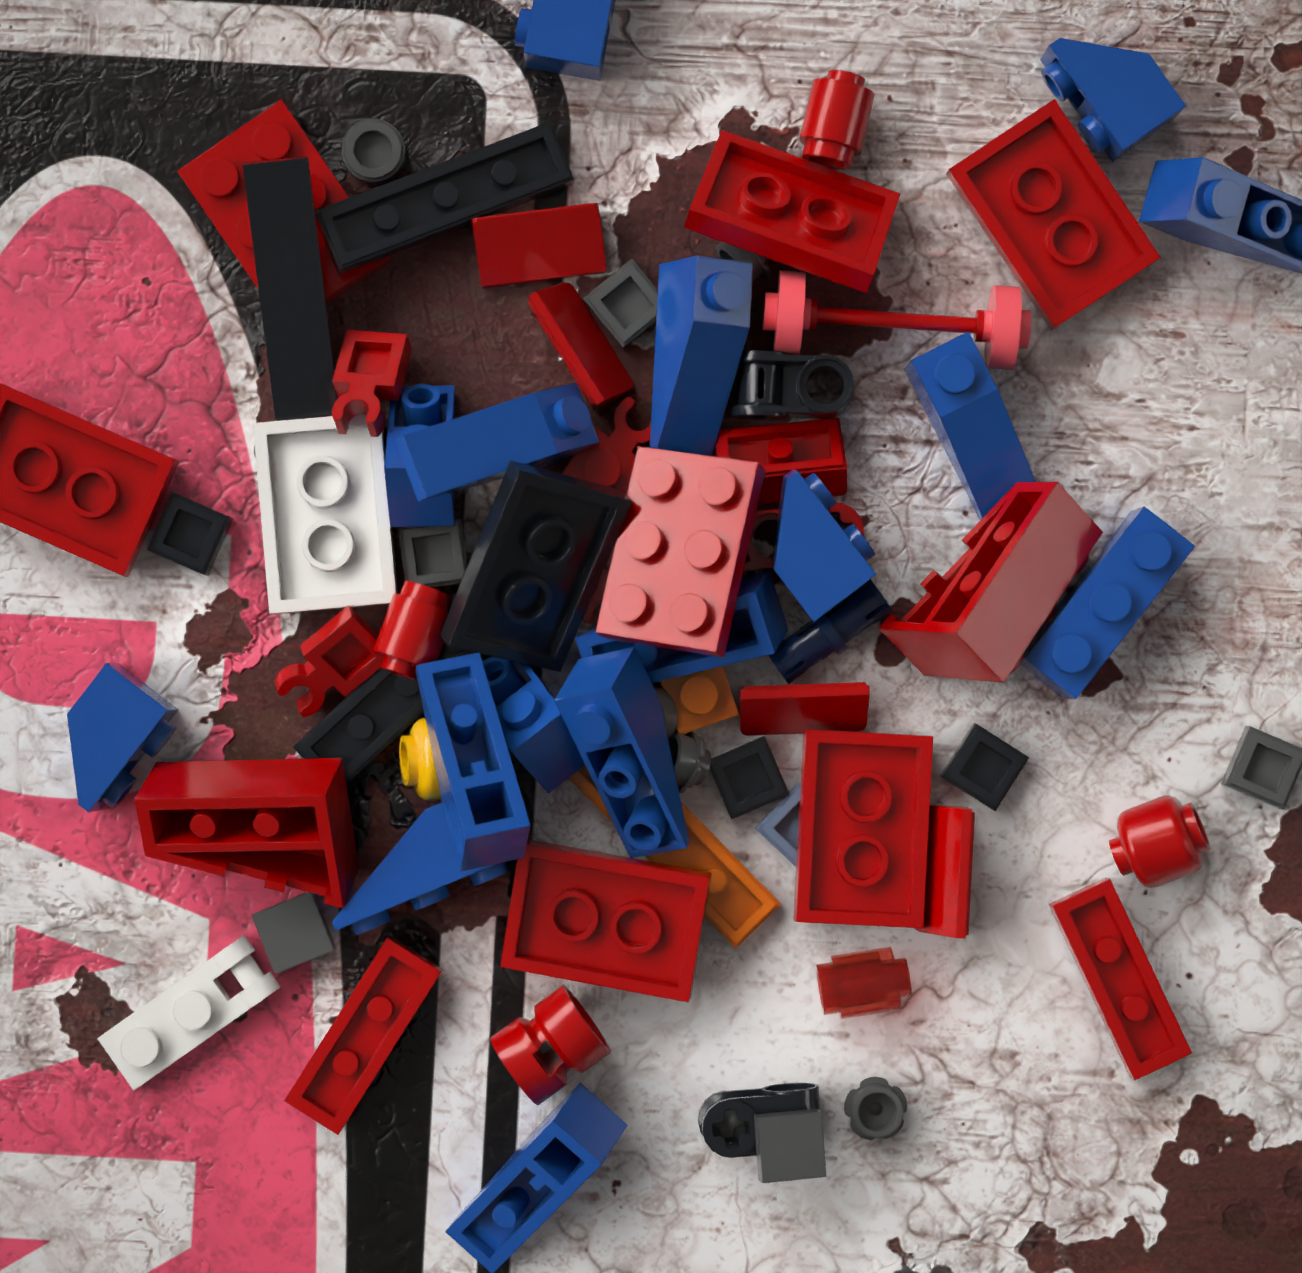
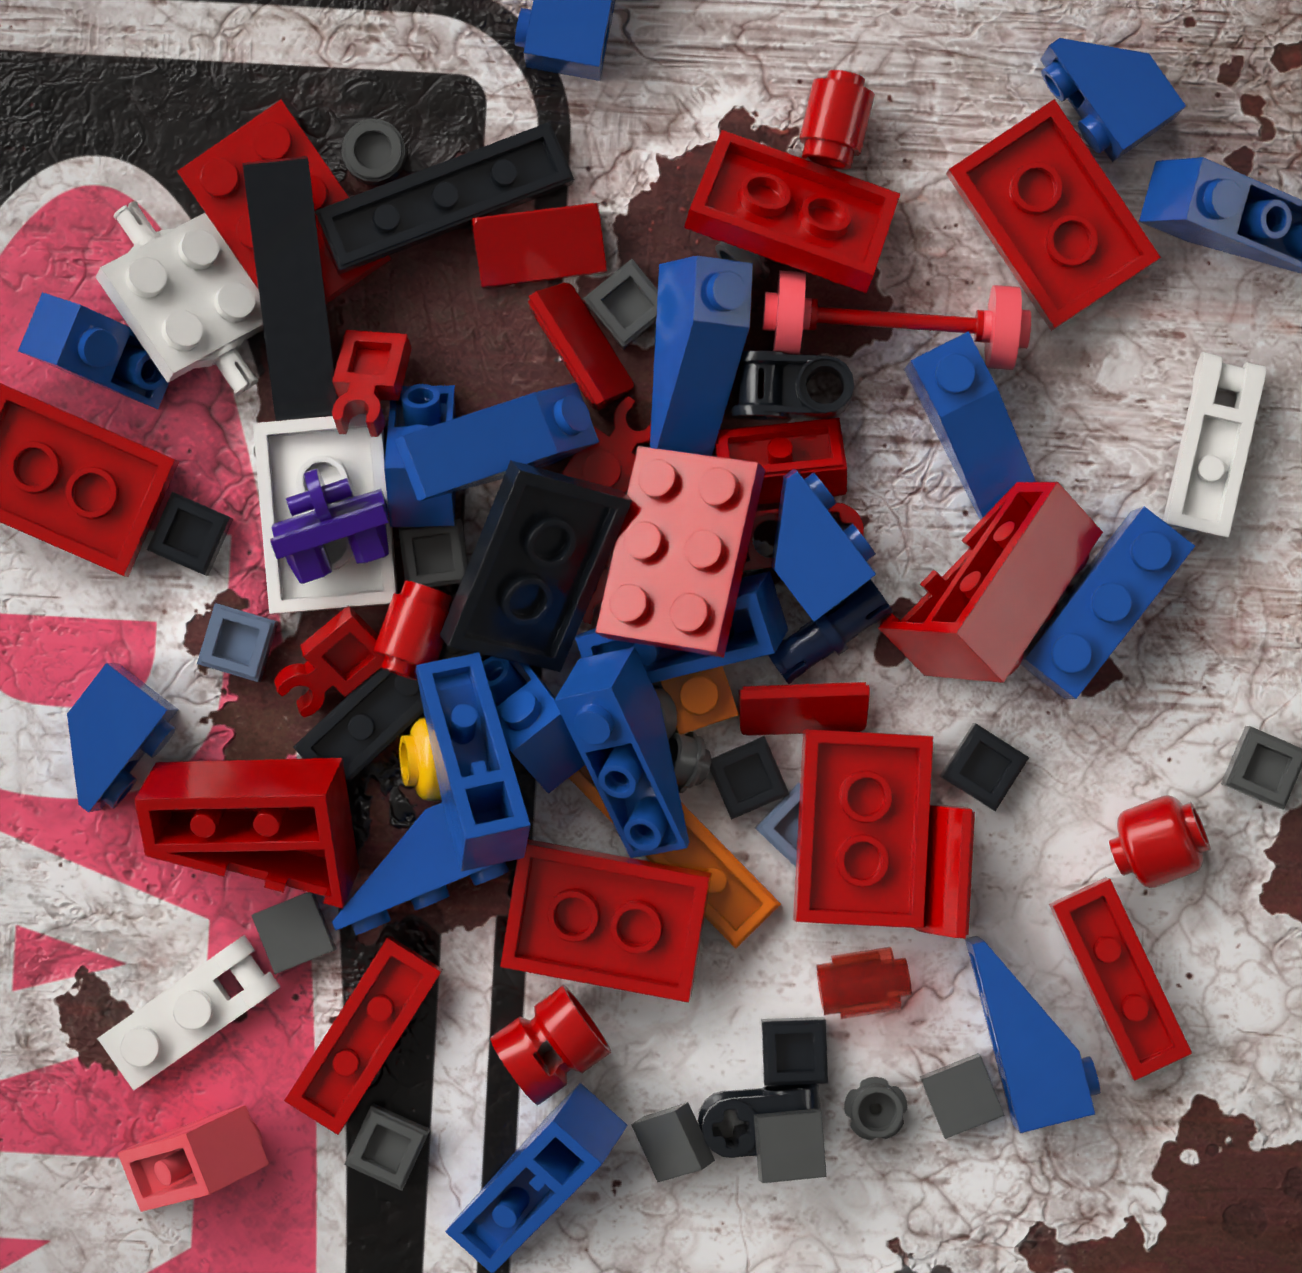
none -> blue slope [18,292,169,409]
none -> white plate [95,201,263,395]
none -> coral slope [118,1105,269,1212]
none -> sand blue tile [197,603,279,682]
none -> dark purple hips [270,468,389,584]
none -> dark grey tile [344,1103,430,1191]
none -> dark grey tile [631,1102,715,1182]
none -> black tile [761,1017,828,1086]
none -> dark grey tile [919,1053,1005,1139]
none -> blue slope [965,936,1101,1133]
none -> white plate [1163,352,1266,539]

